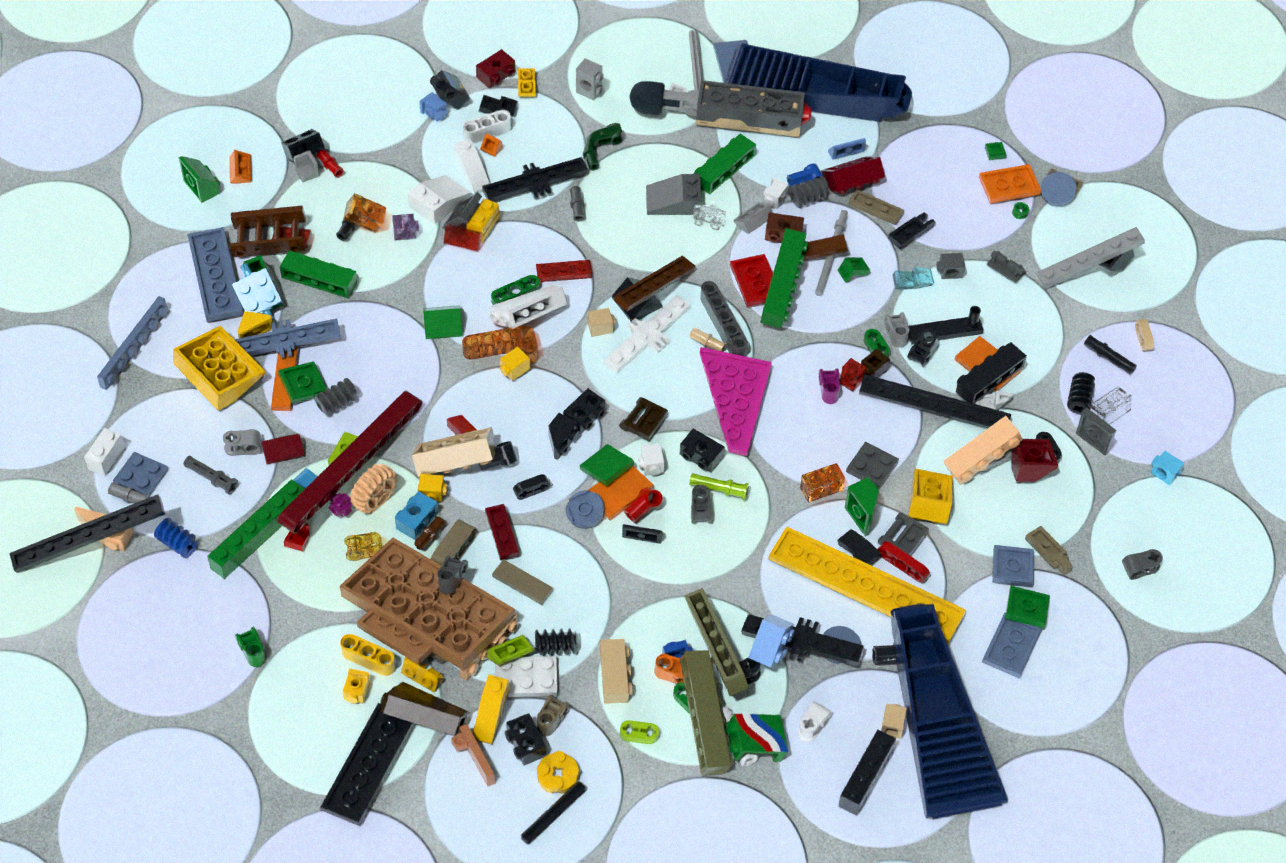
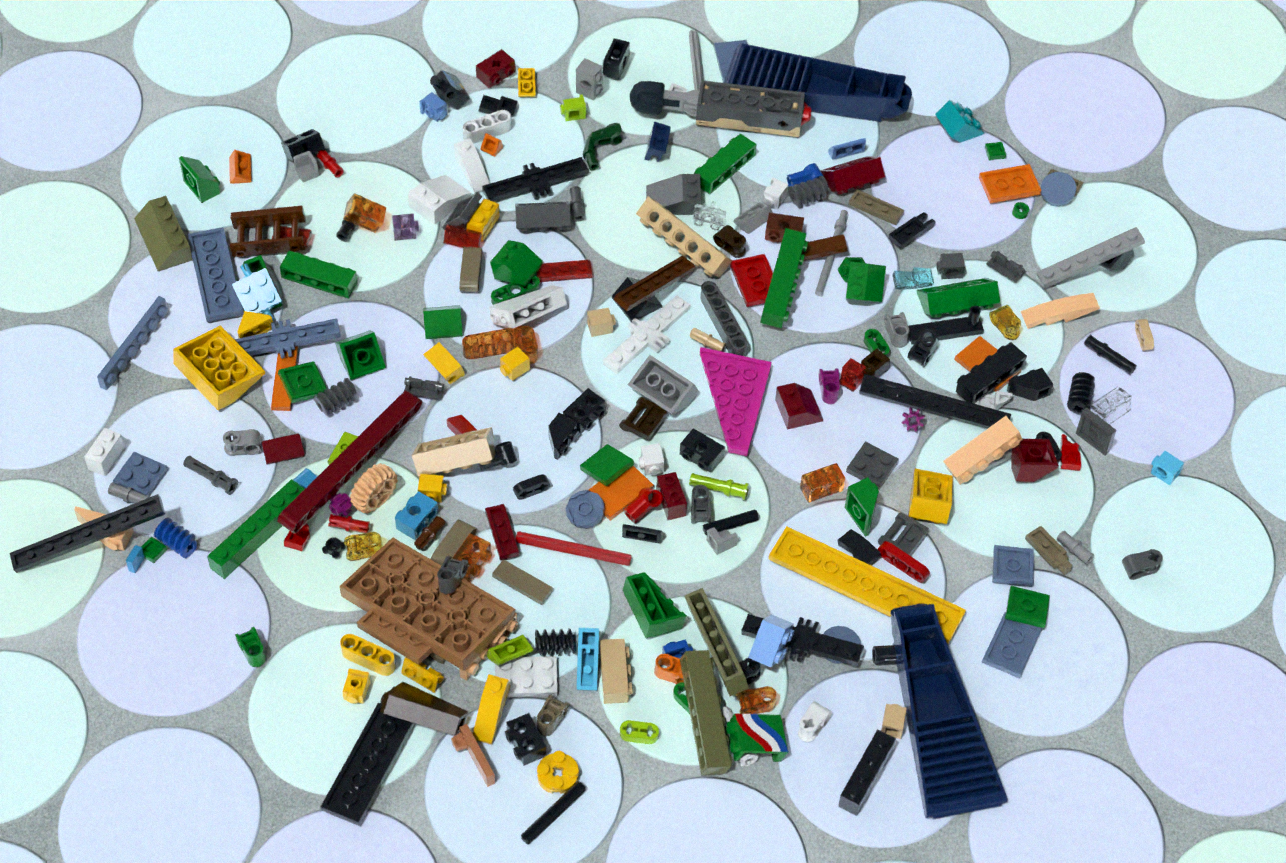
none -> dark azure tile [126,545,145,573]
none -> olive slope [134,195,193,272]
none -> green tile [141,536,167,563]
none -> black plate [322,538,346,558]
none -> red pin [328,514,370,534]
none -> green slope [335,330,386,380]
none -> dark grey hinge [404,376,445,400]
none -> yellow hinge [423,342,465,384]
none -> clear orange brick [453,533,492,583]
none -> dark tan beam [459,247,482,292]
none -> green slope [490,240,544,286]
none -> dark grey slope [515,201,571,231]
none -> red axle [516,531,632,566]
none -> lime brick [560,94,586,121]
none -> medium azure slope [576,628,599,690]
none -> black brick [603,38,630,80]
none -> green wedge [622,572,687,639]
none -> light grey slope [627,355,699,415]
none -> tan brick [636,196,732,278]
none -> dark blue hinge [644,122,671,162]
none -> dark red brick [656,472,687,520]
none -> black axle [703,509,759,535]
none -> light grey panel [707,527,738,555]
none -> dark brown piece [713,225,746,258]
none -> clear orange piece [736,686,776,714]
none -> dark red slope [775,383,823,430]
none -> green slope [845,262,886,302]
none -> magenta gear [901,407,925,432]
none -> green slope [916,278,1000,318]
none -> teal slope [935,100,984,143]
none -> clear yellow piece [989,304,1021,340]
none -> black slope [1007,368,1053,401]
none -> light nougat slope [1021,293,1100,329]
none -> light grey pin [1057,530,1095,564]
none -> red slope [1060,434,1081,471]

